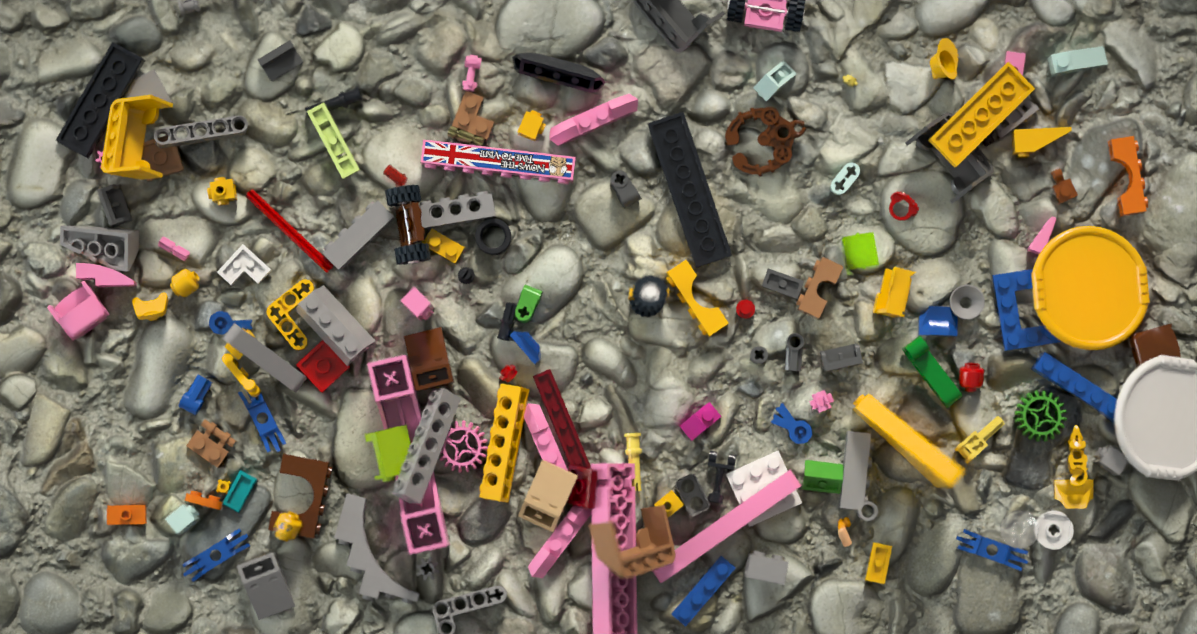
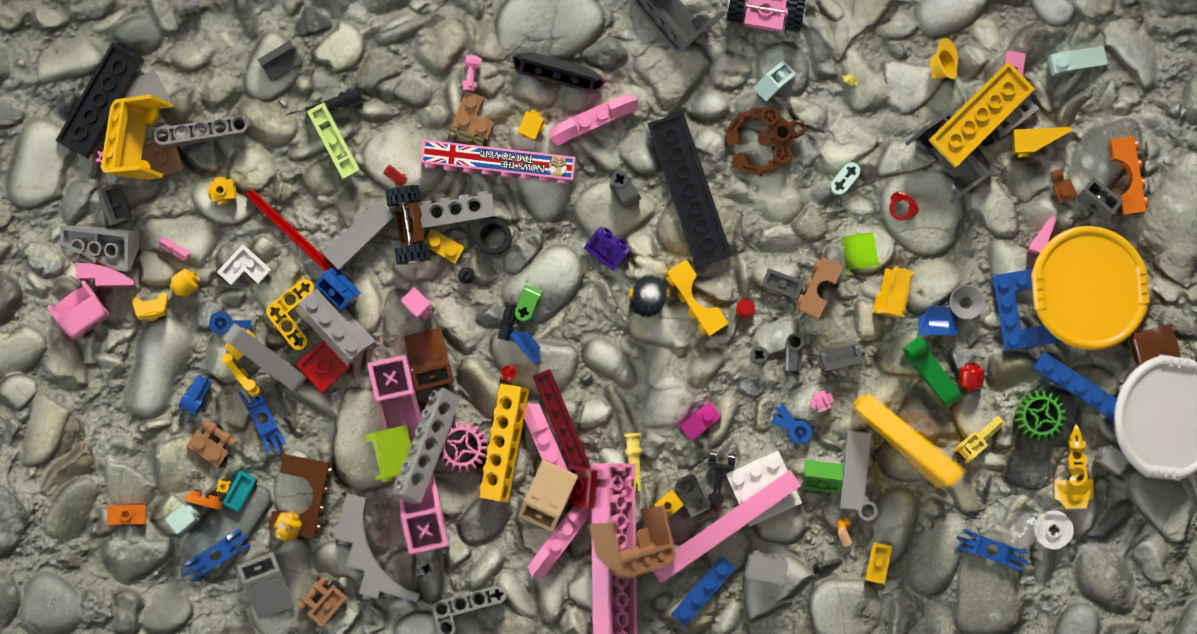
none -> medium nougat plate [298,576,348,627]
none -> blue brick [314,266,361,311]
none -> dark purple bracket [584,226,631,271]
none -> dark grey brick [1076,177,1123,222]

